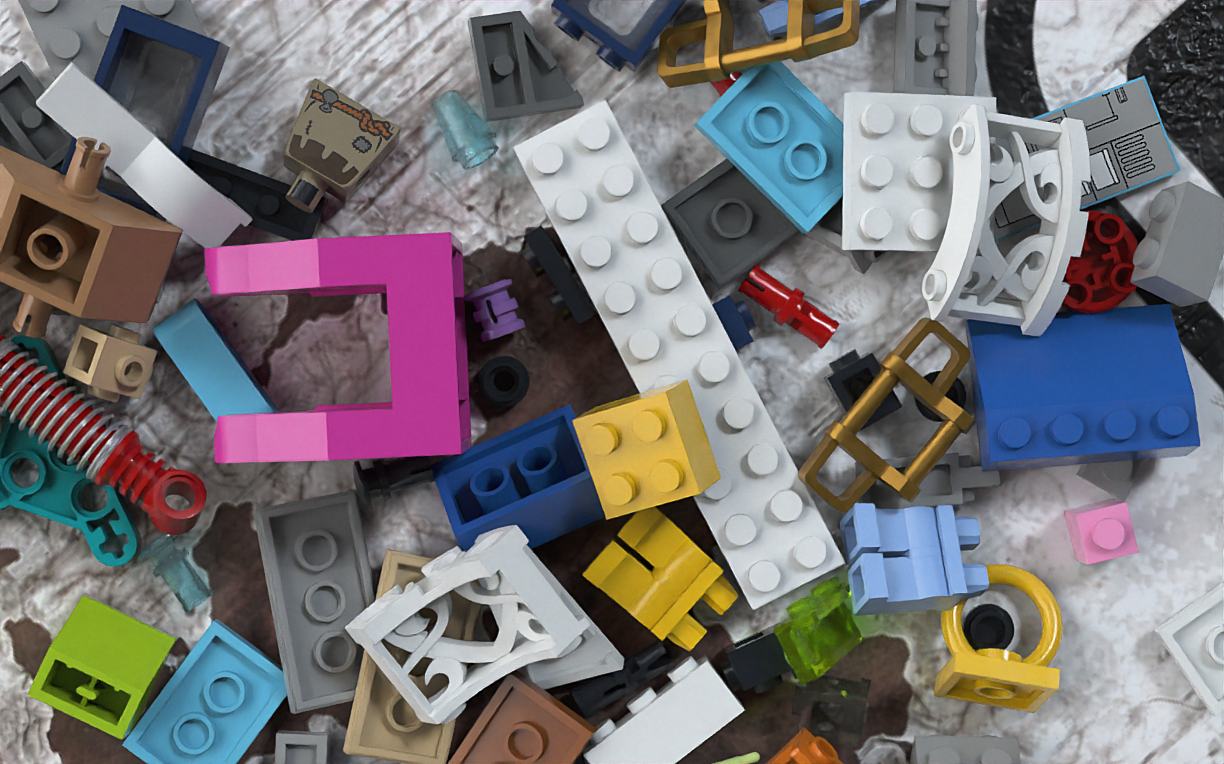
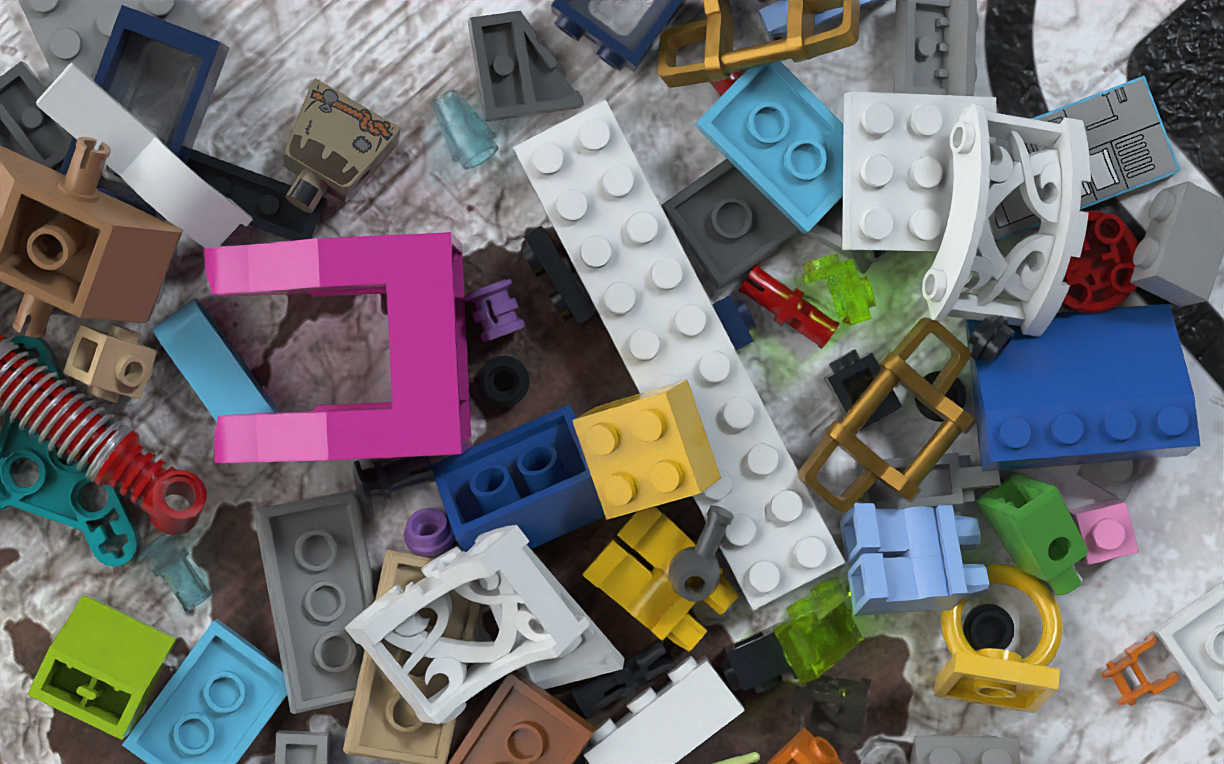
none -> medium lavender plate [404,508,455,557]
none -> dark grey bar [668,505,734,601]
none -> clear neon green bracket [794,253,876,327]
none -> black plate [968,315,1015,365]
none -> bright green torso [975,472,1088,596]
none -> orange piece [1101,635,1180,706]

